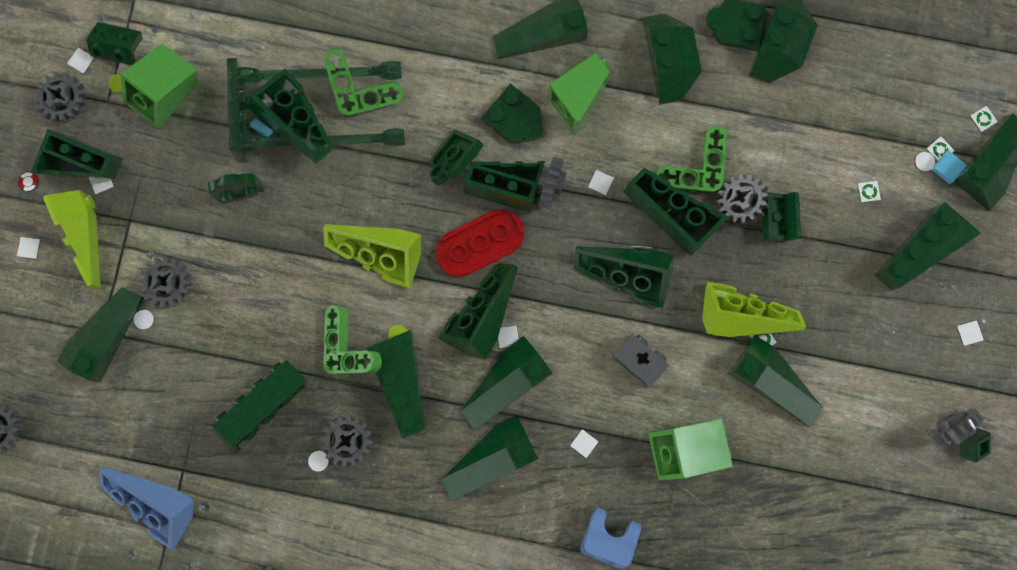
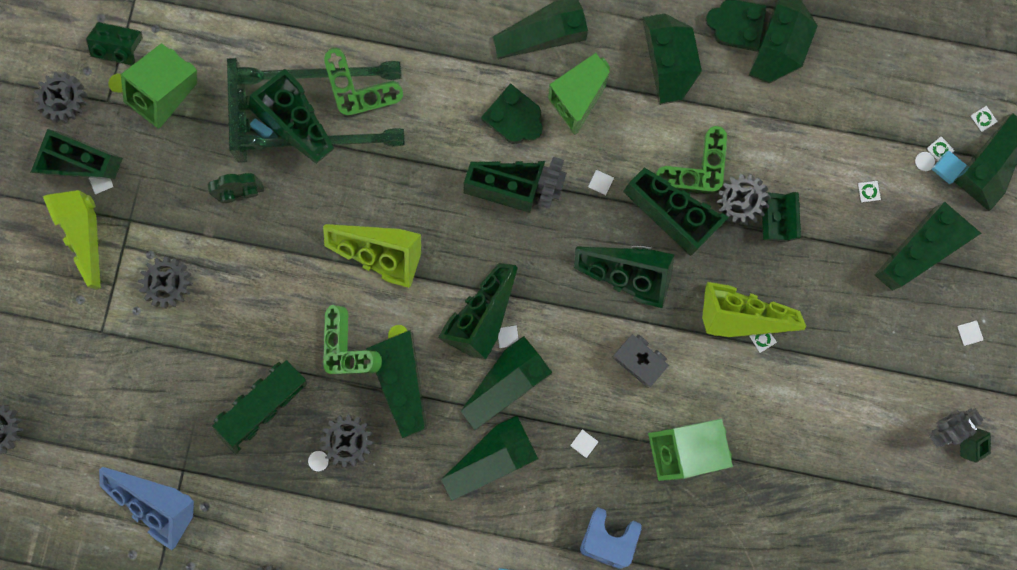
white sticker [17,237,40,259] -> none
sticker [18,172,38,192] -> none
dark green wedge [57,287,144,382] -> none
white sticker [67,48,94,73] -> none
white sticker [134,310,154,329] -> none
dark green plate [429,129,484,185] -> none
red tile [436,209,524,277] -> none
dark green wedge [728,335,823,427] -> none

